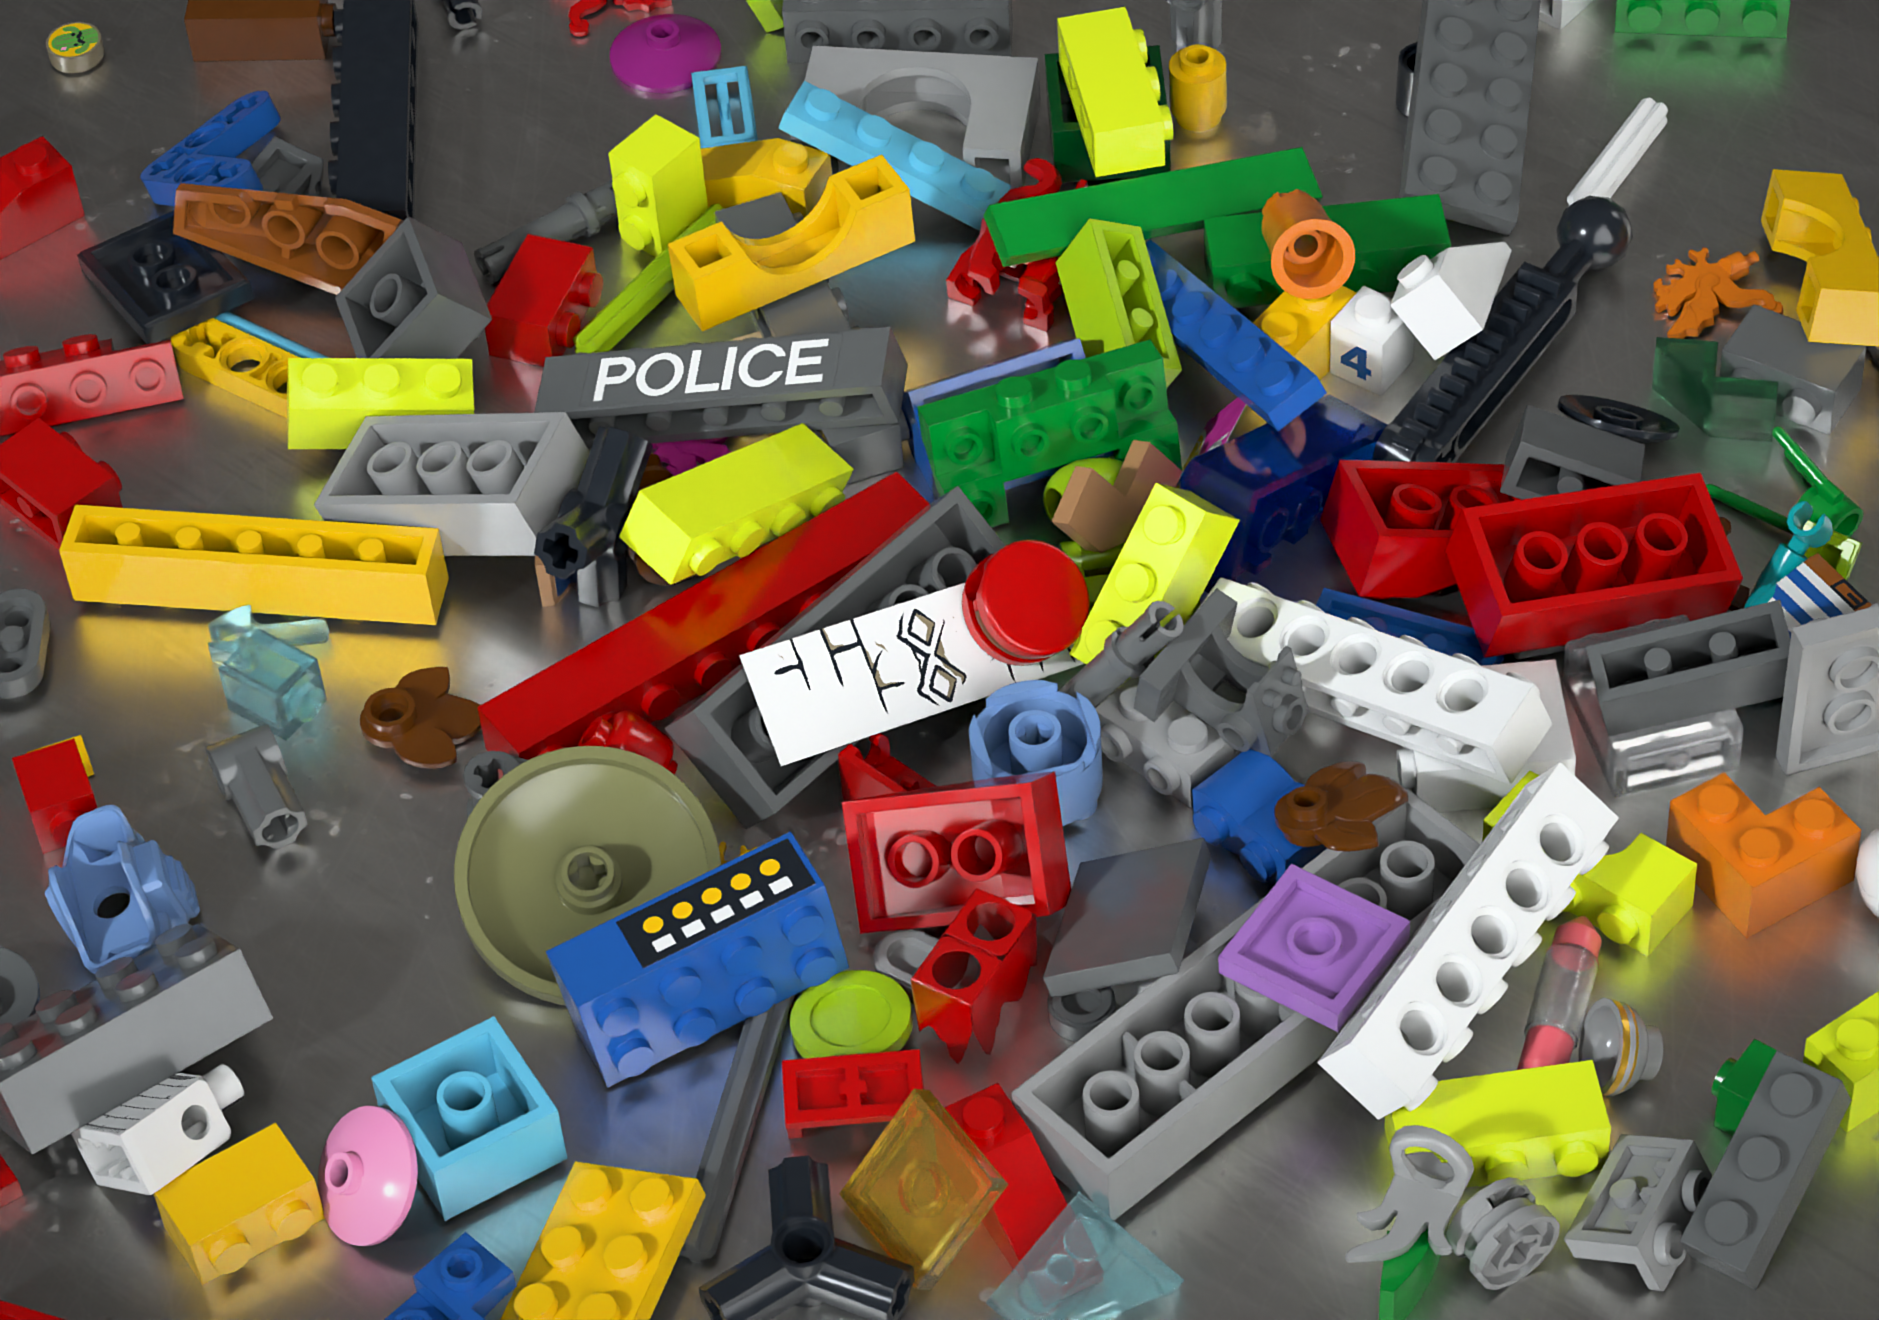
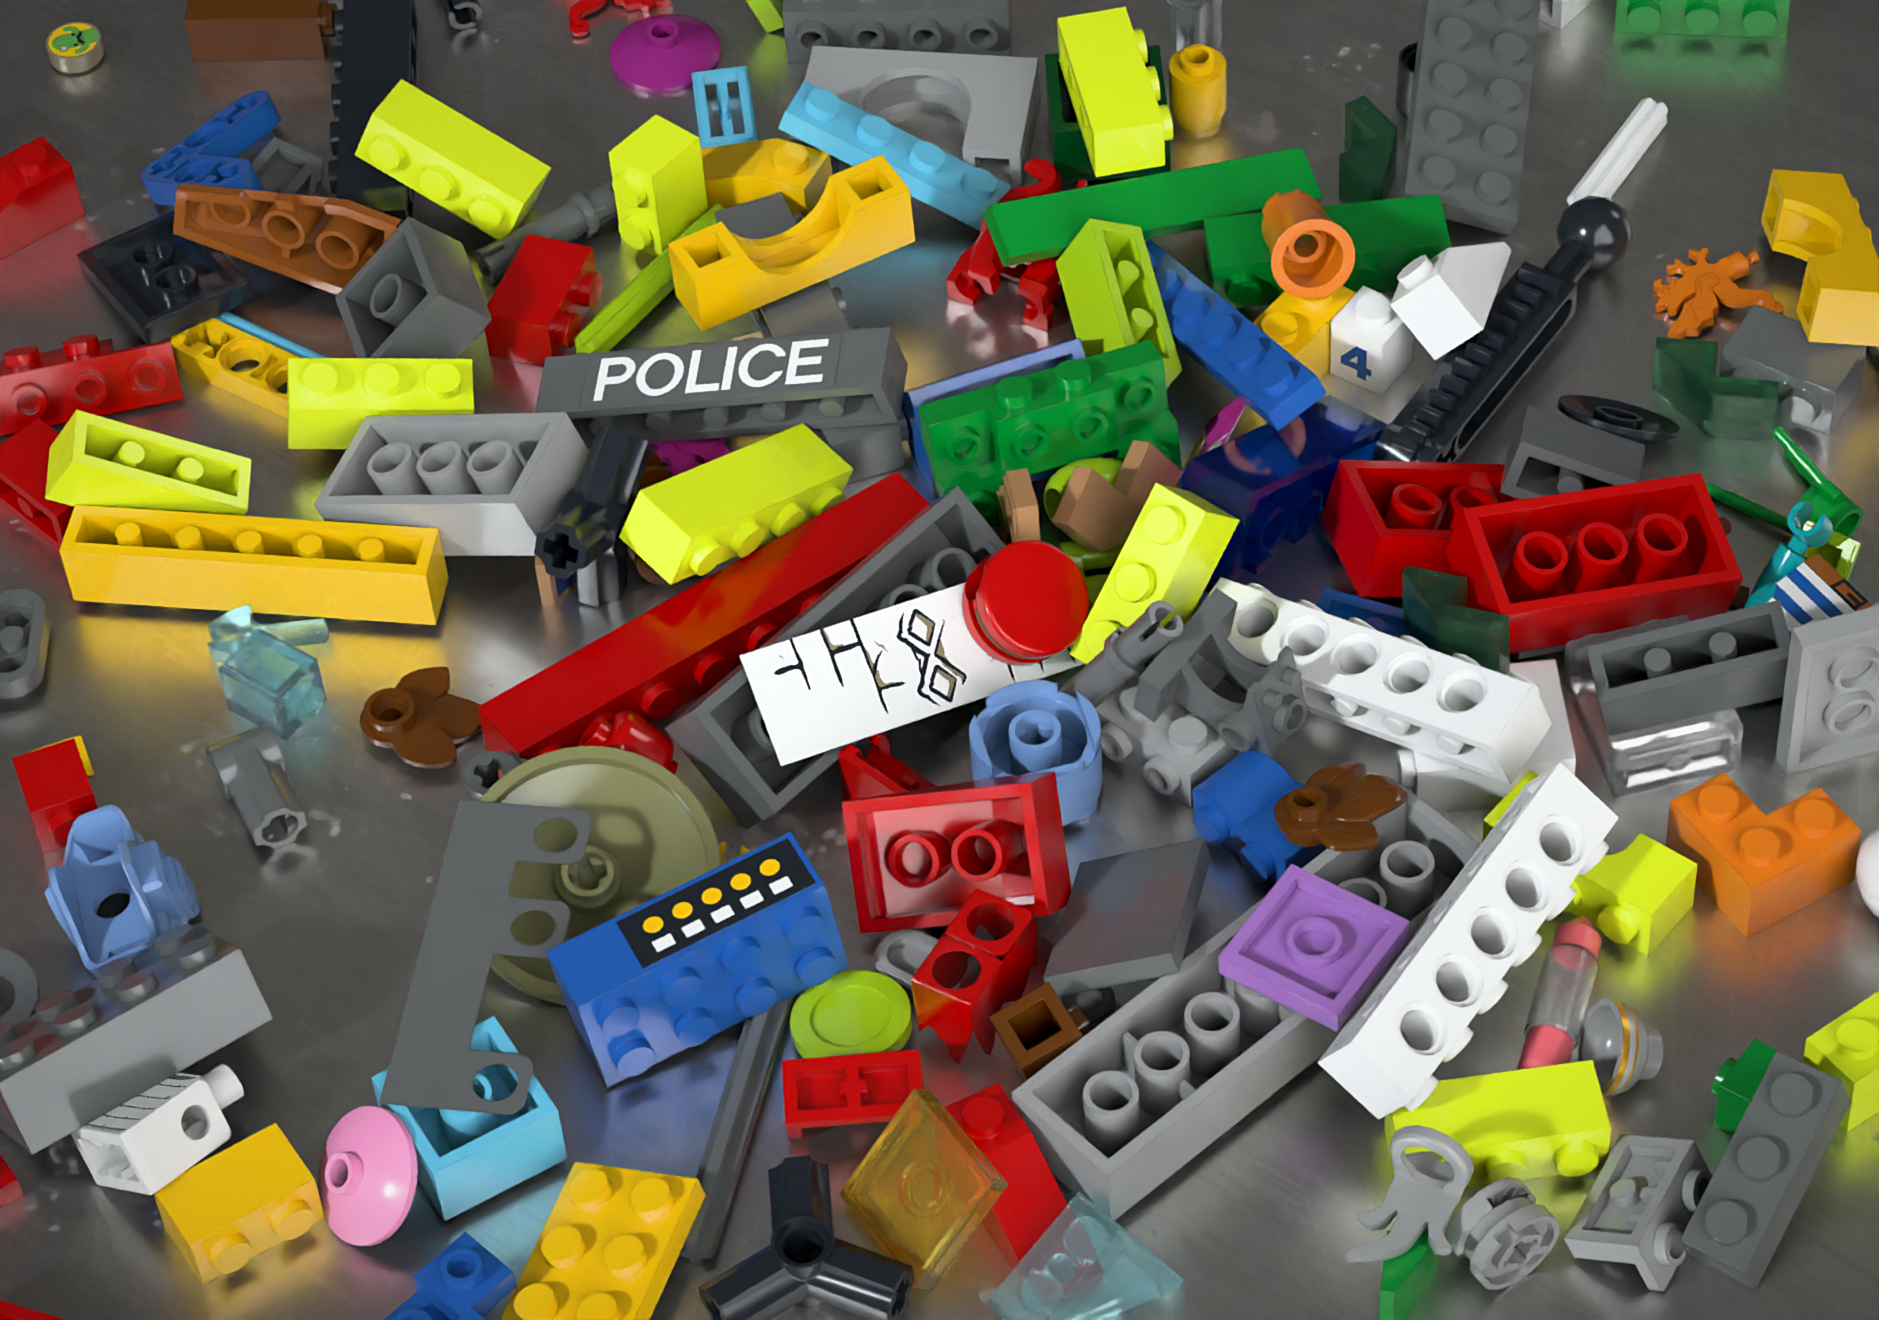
none -> neon yellow brick [45,410,251,516]
none -> neon yellow brick [354,79,551,240]
none -> dark grey piece [379,800,592,1115]
none -> reddish brown brick [989,982,1093,1081]
none -> medium nougat tile [996,468,1040,545]
none -> clear green slope [1339,95,1397,204]
none -> clear green slope [1402,566,1510,675]

